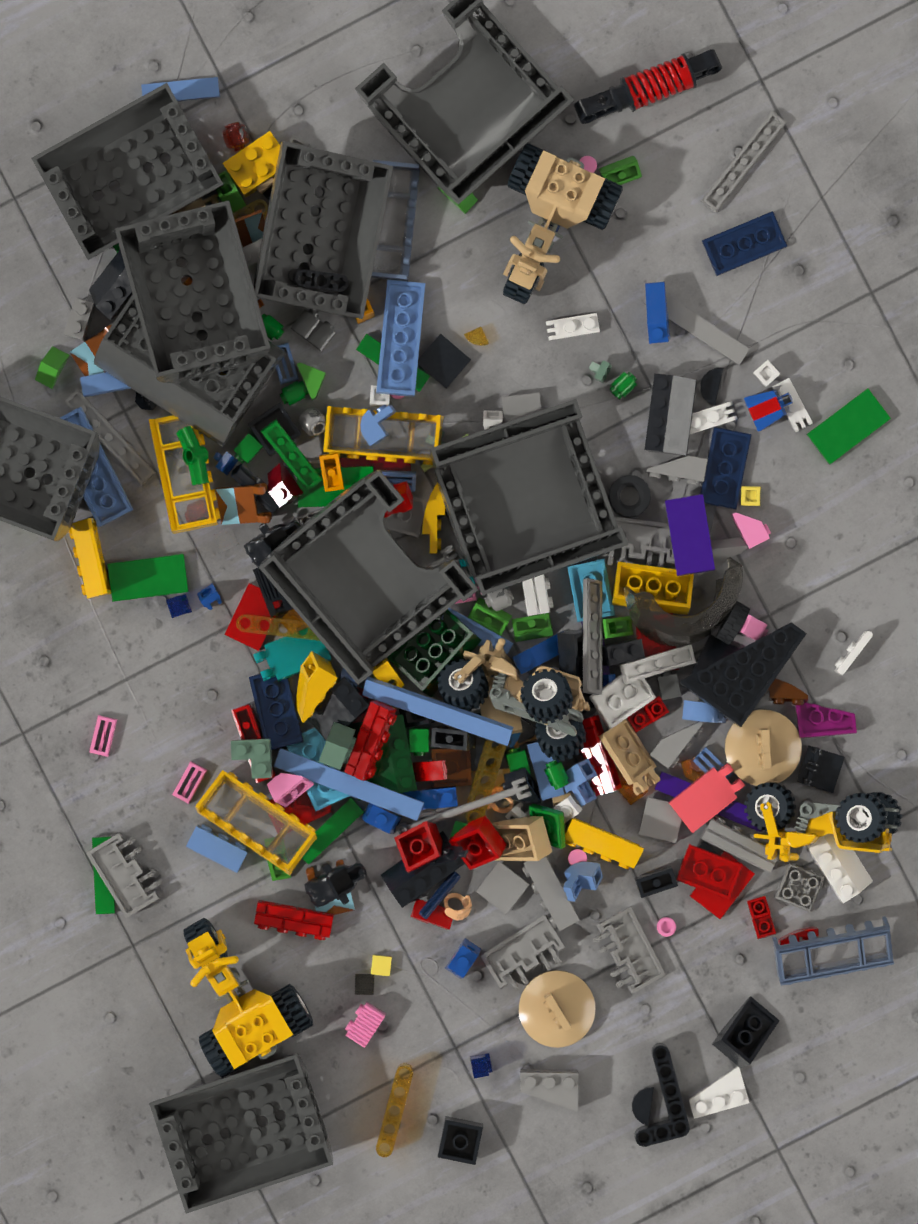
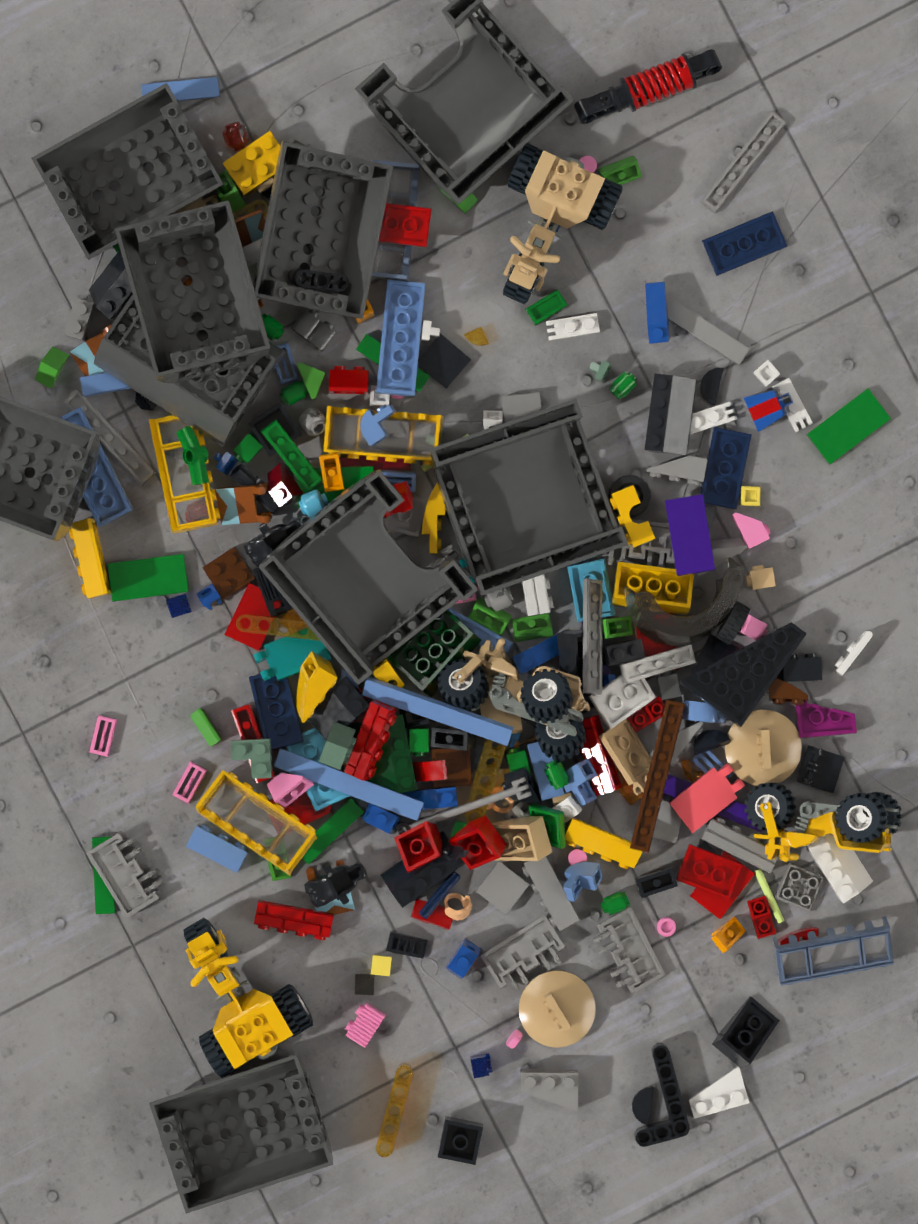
none -> bright green slope [190,708,222,746]
none -> reddish brown plate [202,547,256,600]
none -> medium azure head [299,490,329,517]
none -> red slope [329,366,369,395]
none -> red tile [378,203,432,248]
none -> black slope [386,931,428,959]
none -> white tile [420,320,440,342]
none -> bright pink tile [506,1029,523,1049]
none -> green tile [525,289,568,326]
none -> green brick [600,891,630,916]
none -> yellow arch [609,485,656,548]
none -> reddish brown tile [630,700,685,853]
none -> black tile [693,730,731,755]
none -> light orange slope [711,916,746,953]
none -> tan brick [746,565,776,590]
none -> yellowish green bar [754,868,785,924]
none -> black brick [782,653,823,682]

